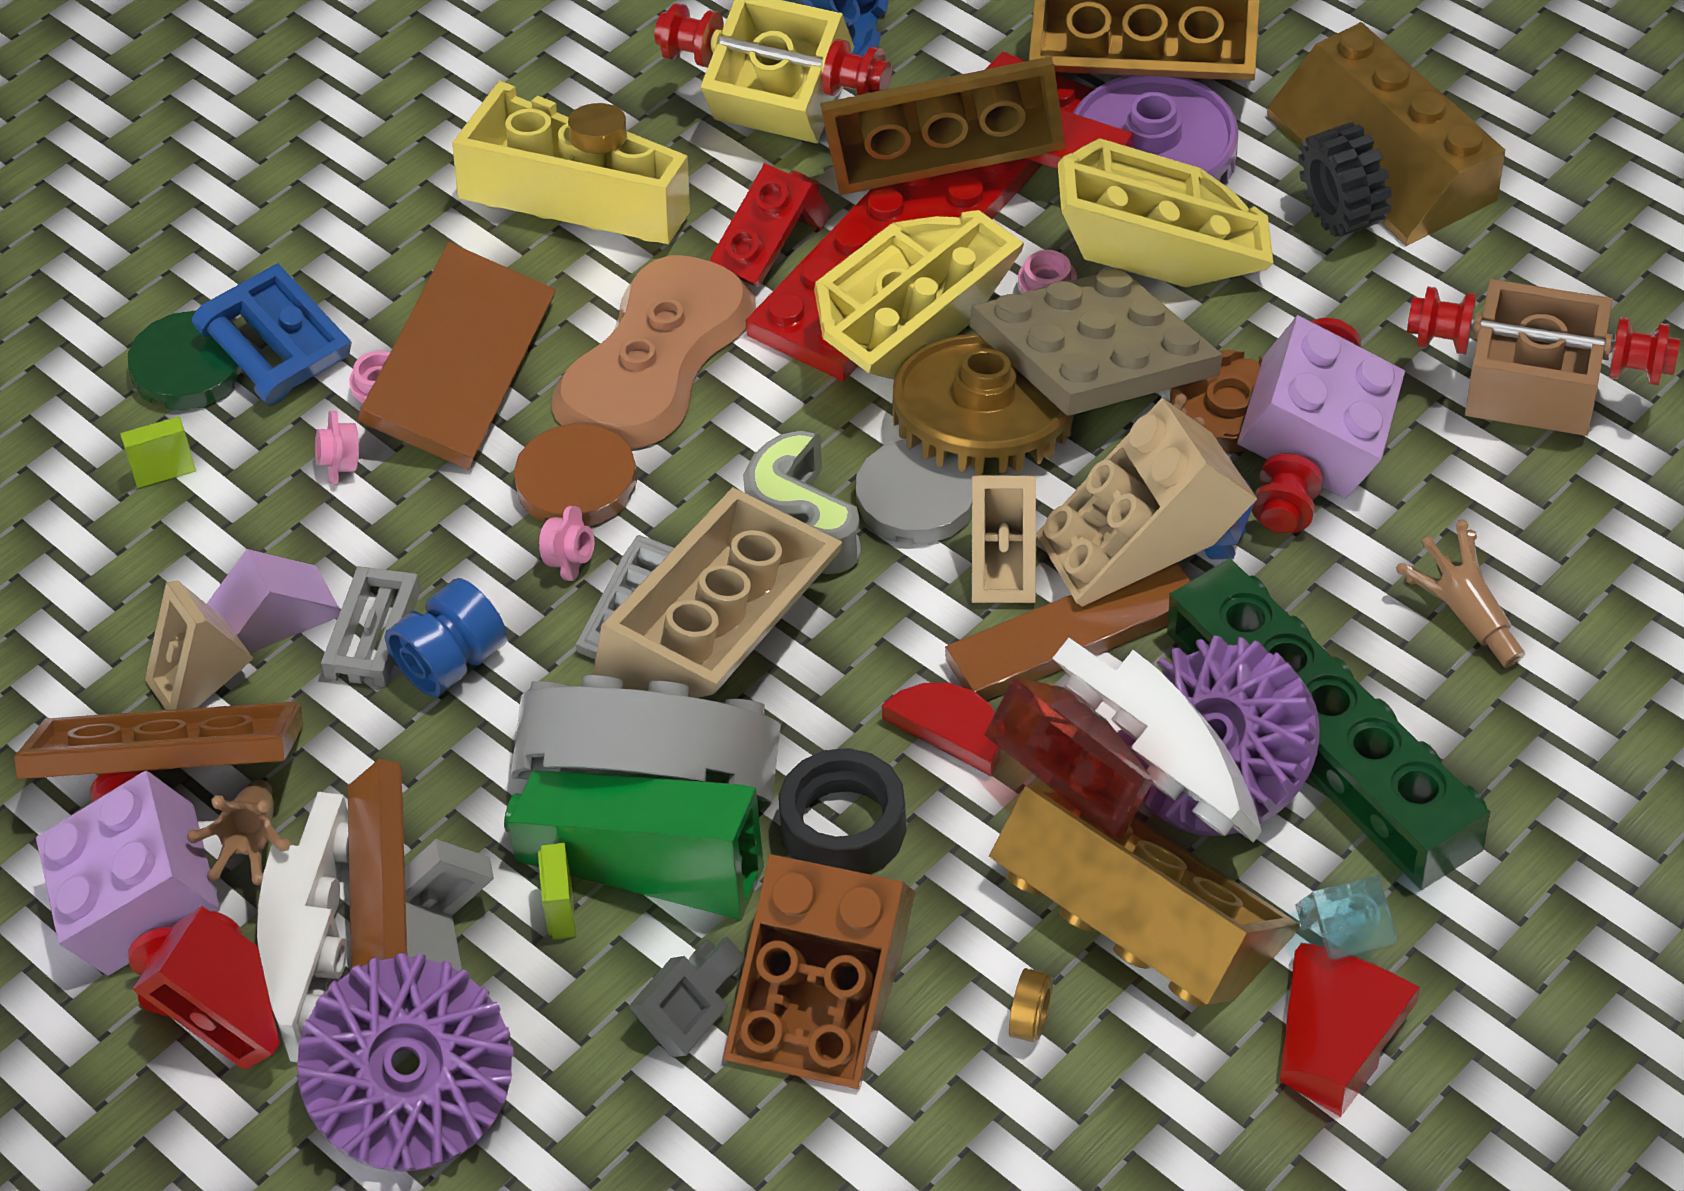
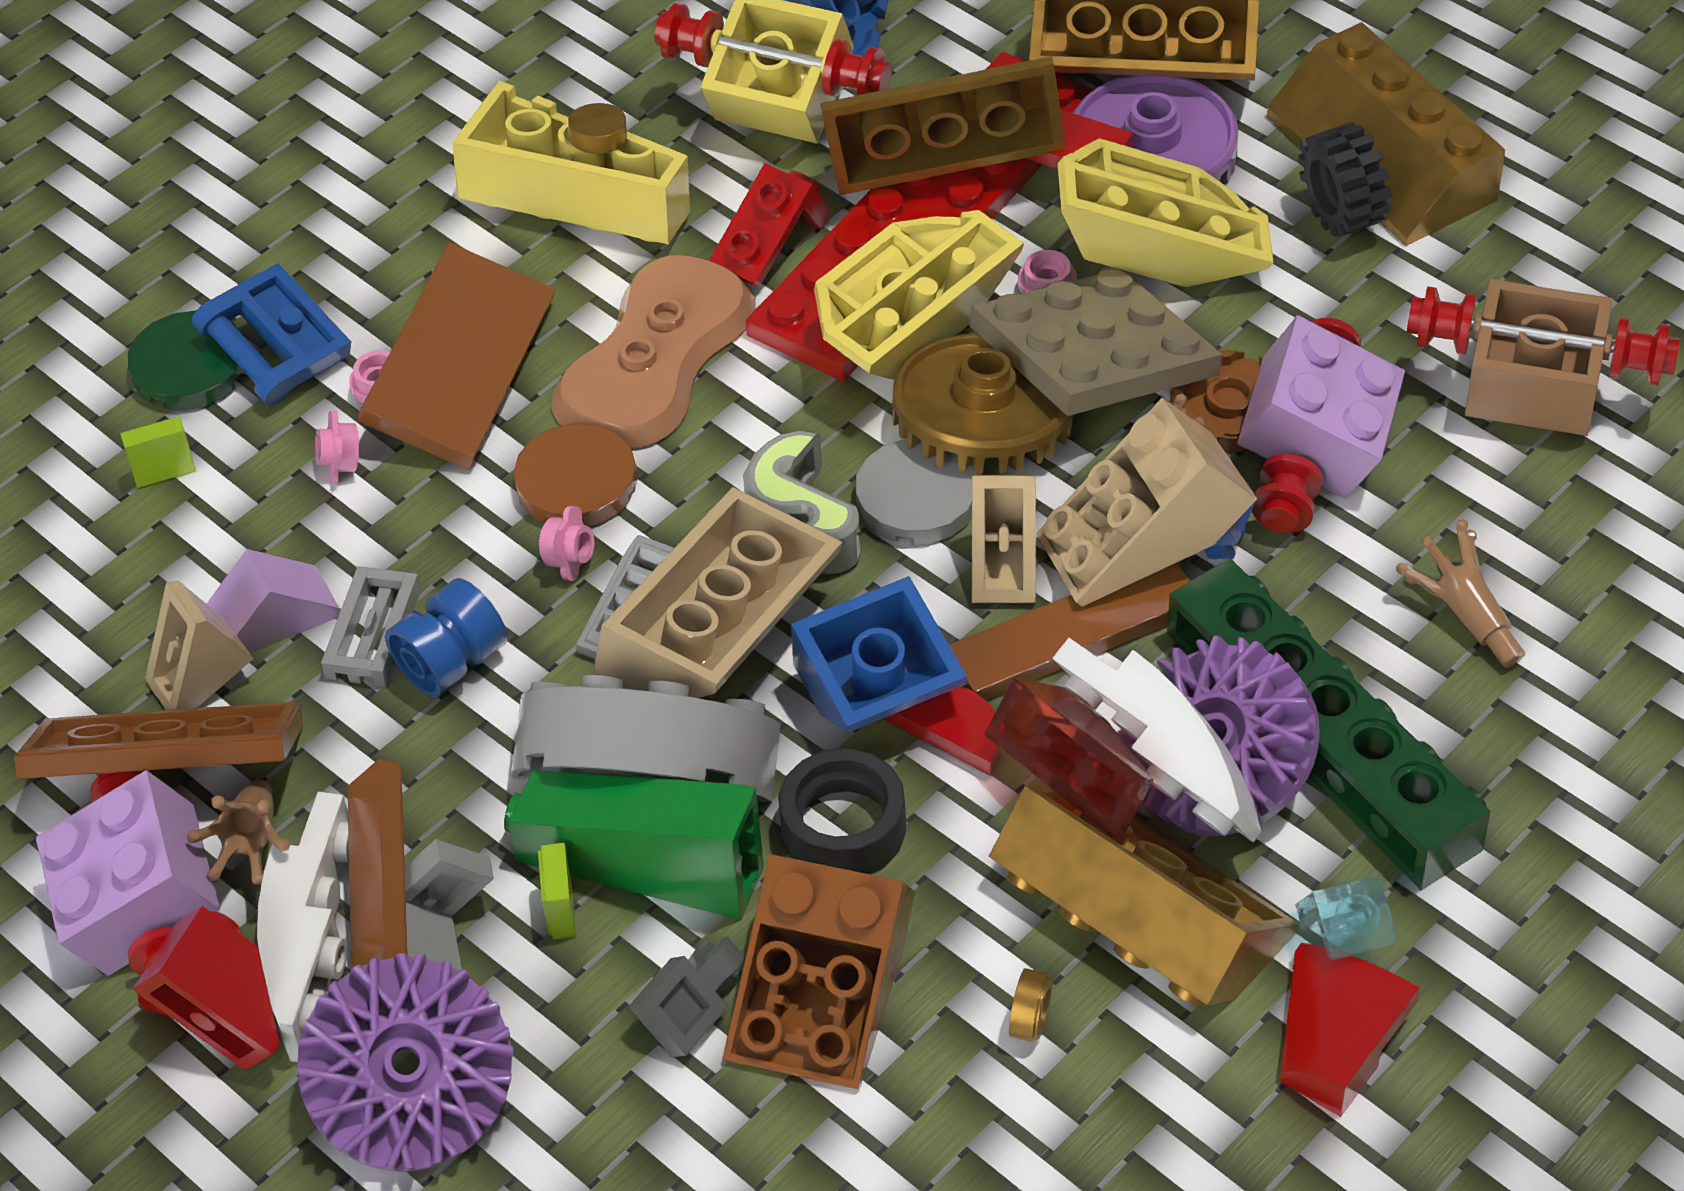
none -> blue slope [791,576,967,733]

